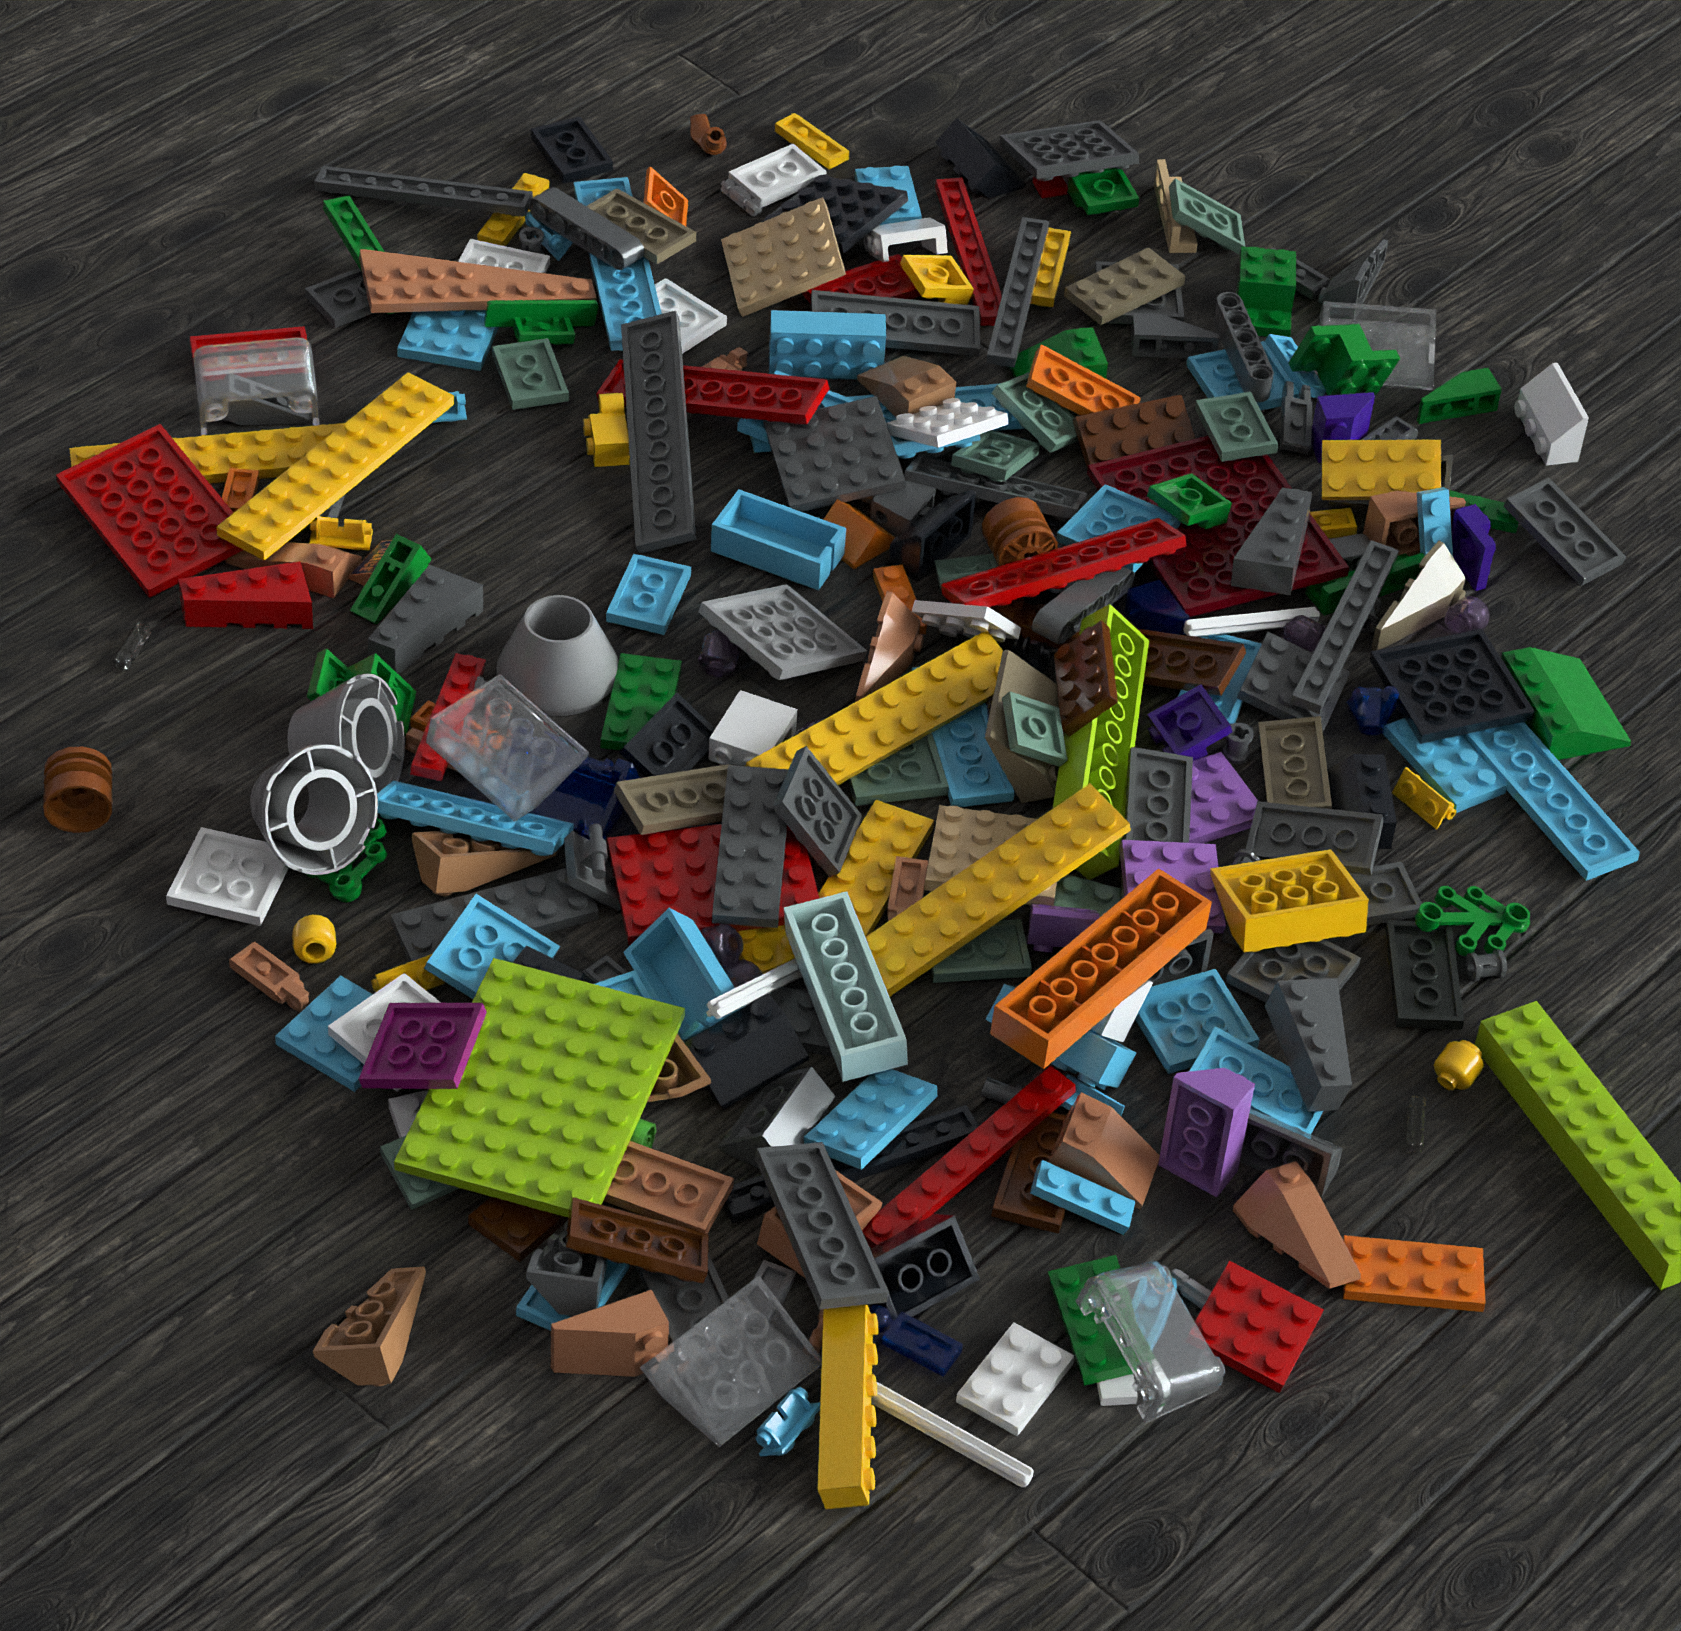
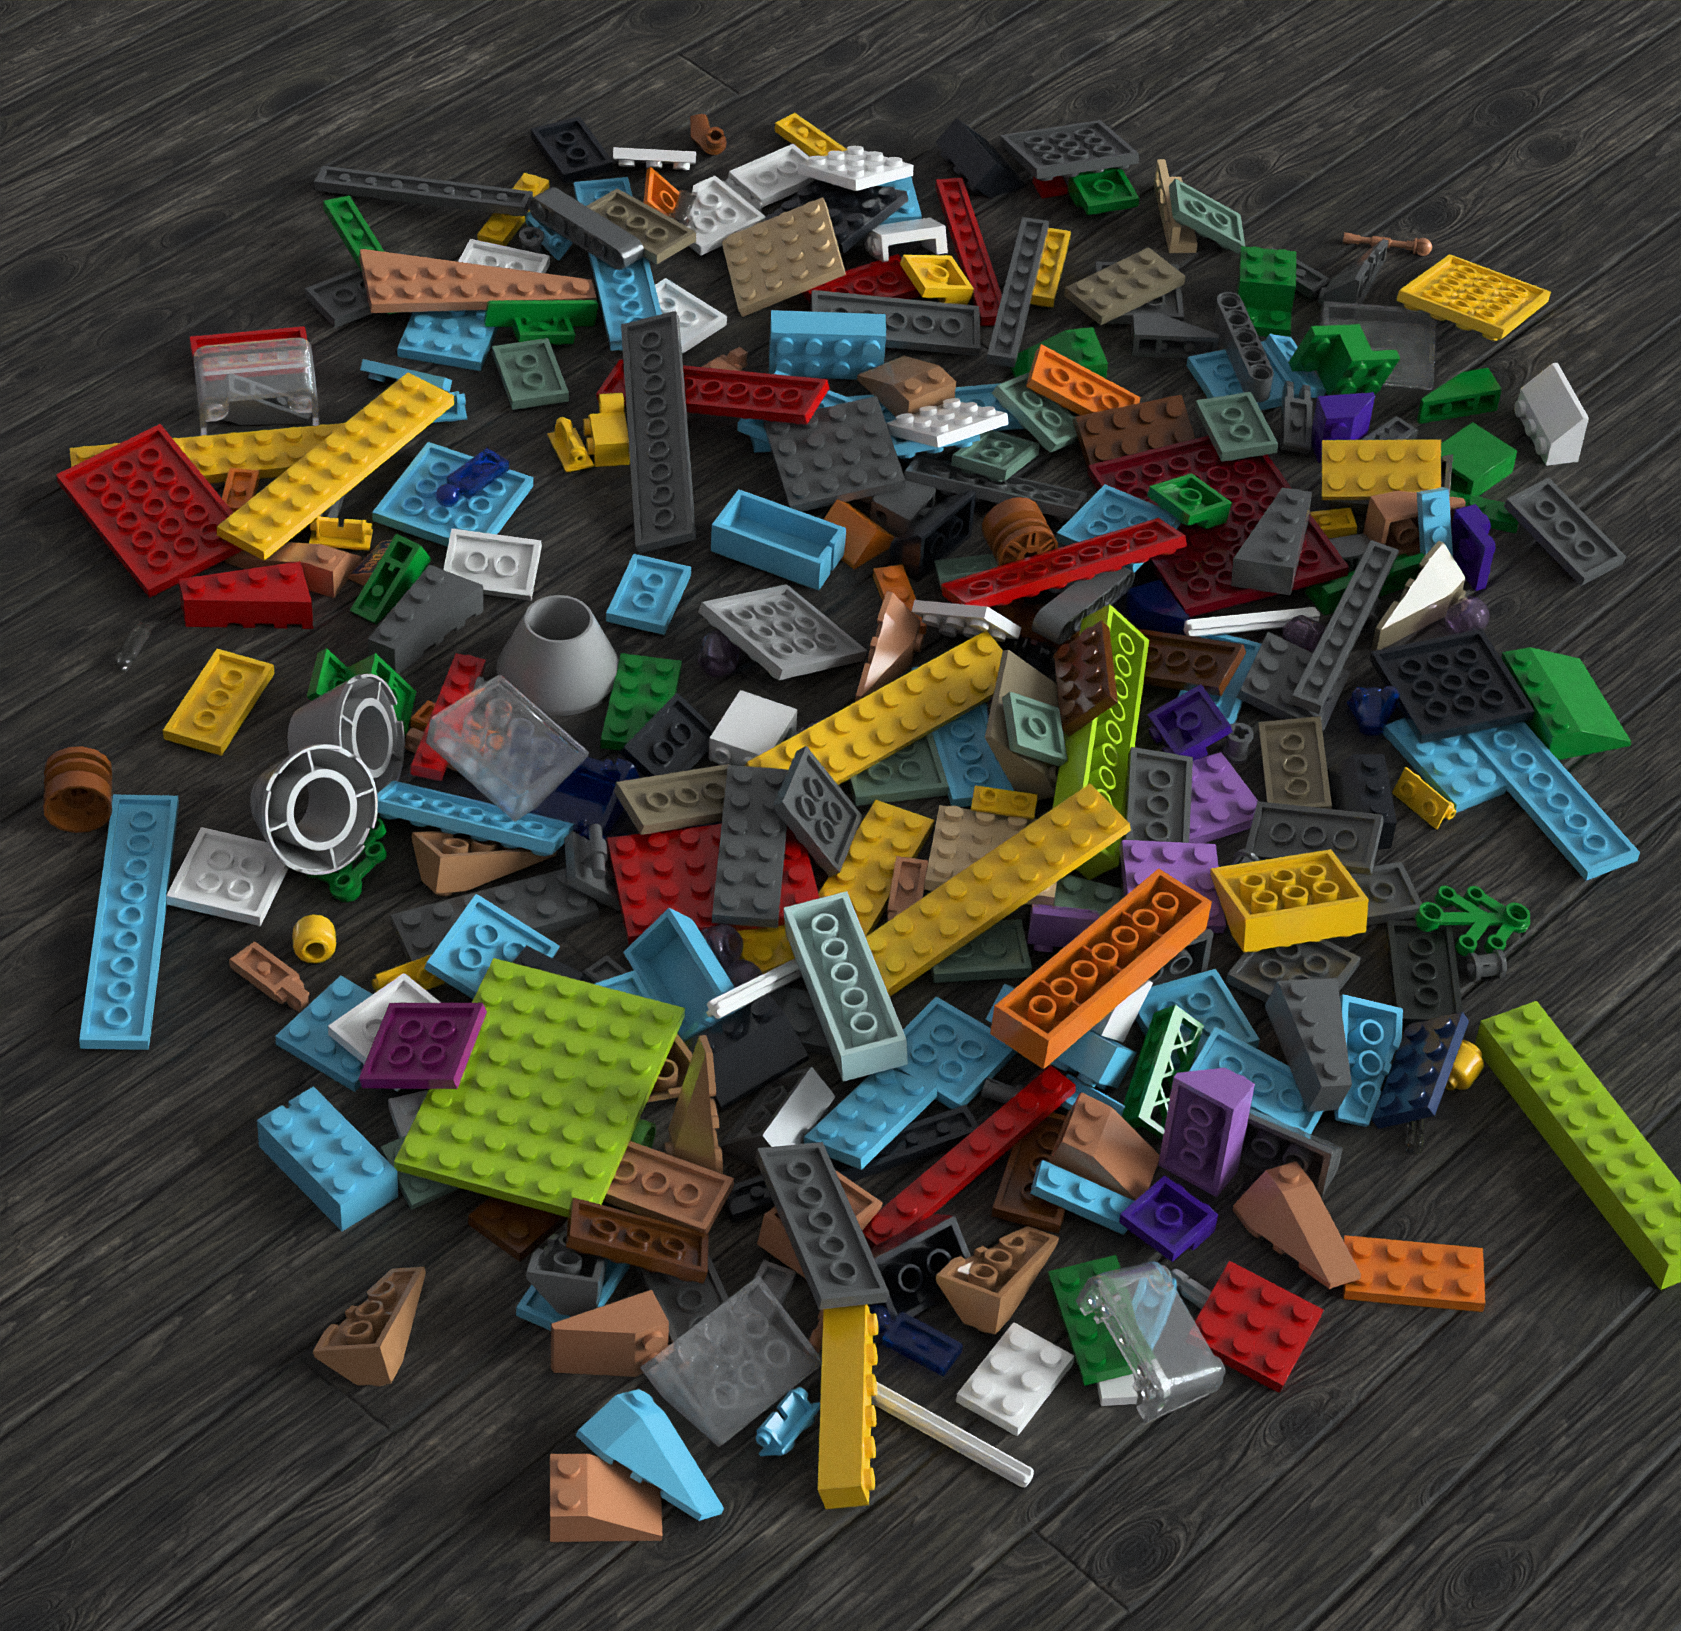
none -> medium azure plate [79,794,179,1050]
none -> yellow plate [163,649,274,756]
none -> medium azure piece [257,1086,398,1231]
none -> medium azure plate [360,359,452,392]
none -> medium azure plate [372,442,533,547]
none -> clear blue plate [436,448,509,507]
none -> white plate [443,528,542,601]
none -> yellow hinge [547,417,594,472]
none -> nougat slope [550,1454,662,1542]
none -> medium azure wedge [575,1389,724,1521]
none -> white plate [613,147,696,170]
none -> medium nougat wedge [663,1035,723,1174]
none -> clear smoke pin [668,190,697,226]
none -> white plate [686,176,765,256]
none -> white plate [798,146,913,191]
none -> medium azure plate [893,997,1017,1109]
none -> medium nougat wedge [936,1226,1059,1335]
none -> yellow hinge [971,785,1038,820]
none -> dark purple plate [1119,1175,1218,1262]
none -> green fence [1121,1005,1204,1140]
none -> medium azure wedge [1334,994,1403,1127]
none -> nougat piece [1343,233,1432,256]
none -> dark blue plate [1372,1012,1469,1129]
none -> yellow plate [1396,254,1551,341]
none -> green brick [1441,422,1517,496]

